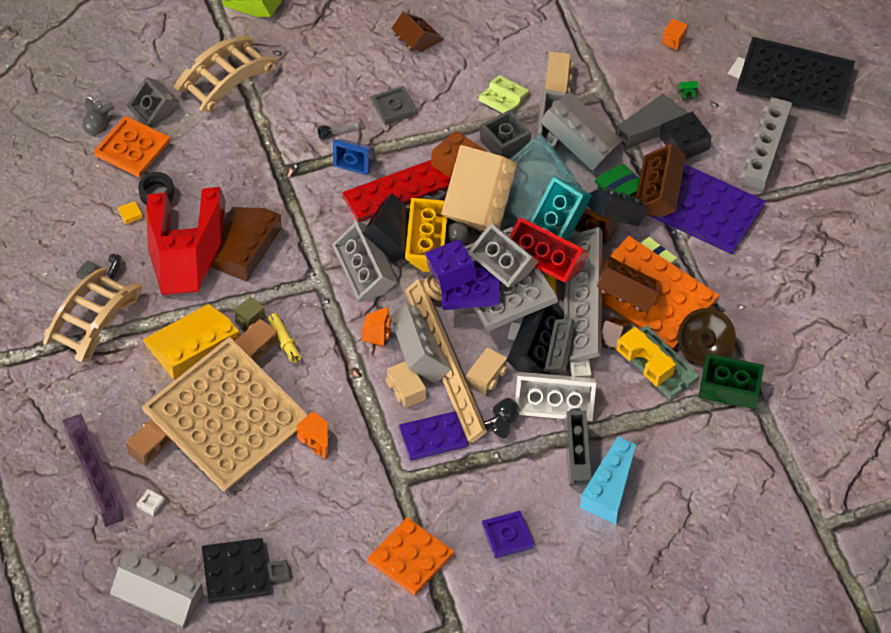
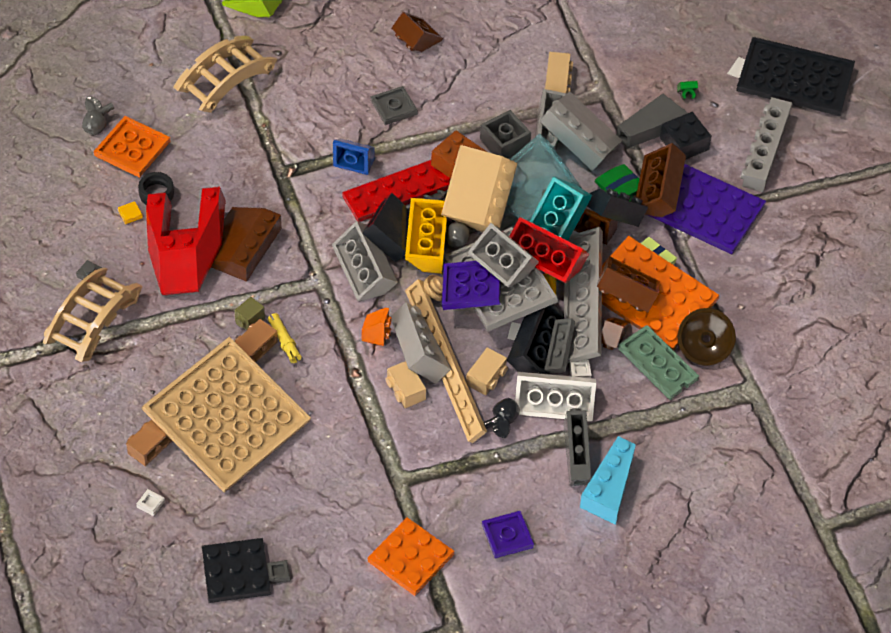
clear purple brick [62,414,124,527] -> none
black arm [106,253,122,279] -> none
slope [110,551,203,628] -> none
flat silver slope [127,77,180,127] -> none
yellow slope [143,304,239,380] -> none
orange slope [296,411,328,459] -> none
hinge [317,122,361,140] -> none
dark purple plate [399,411,467,461] -> none
dark purple brick [425,239,477,292] -> none
yellowish green slope [479,75,529,113] -> none
yellow arch [616,327,676,387] -> none
orange brick [662,18,688,50] -> none
dark green brick [698,354,764,409] -> none

